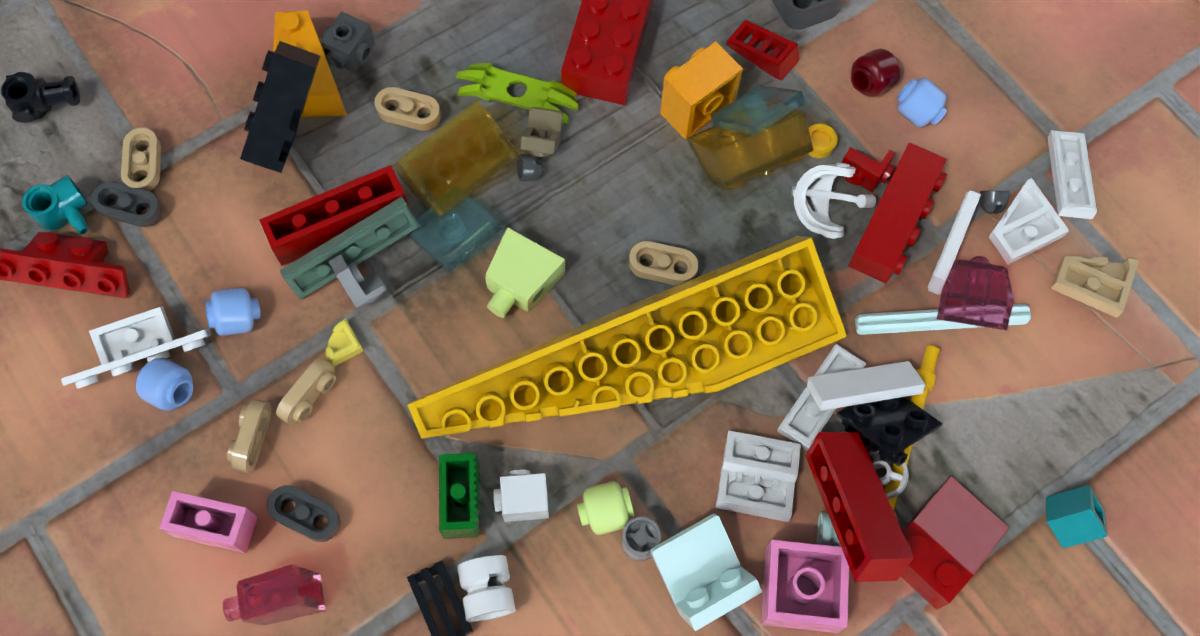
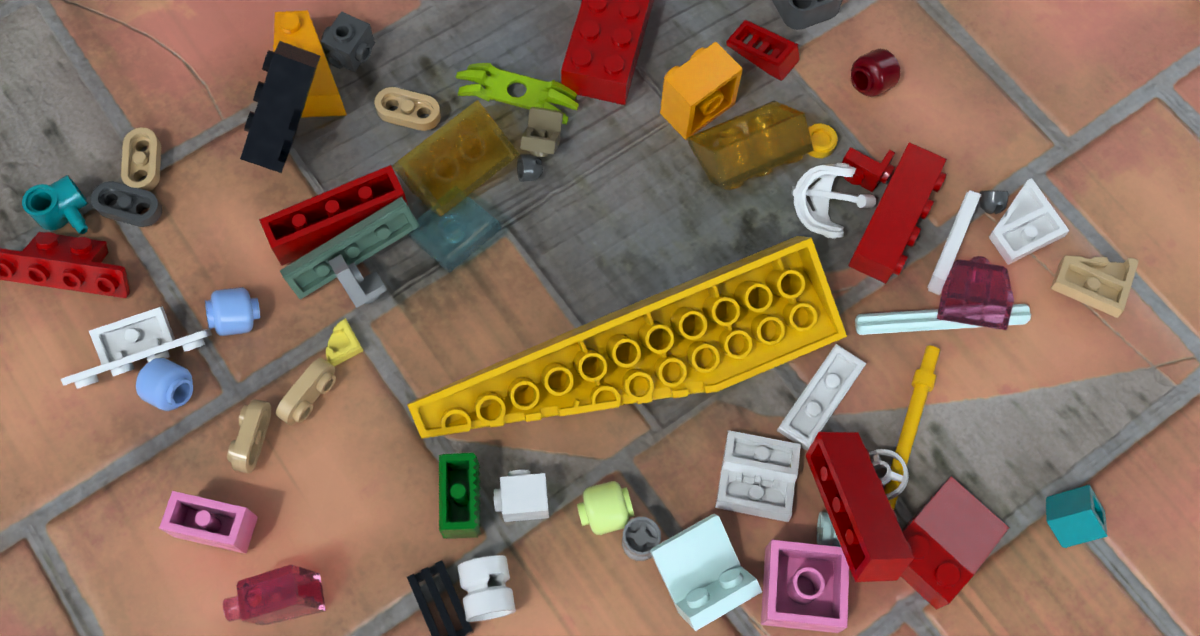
black connector [1,72,80,123] -> none
dark grey plate [267,485,341,542] -> none
yellowish green torso [485,228,565,318] -> none
tan plate [629,241,698,286] -> none
clear light blue plate [711,85,805,135] -> none
white tile [807,361,925,411] -> none
black hinge [837,397,943,466] -> none
light blue head [896,78,947,127] -> none
white tile [1047,130,1097,219] -> none

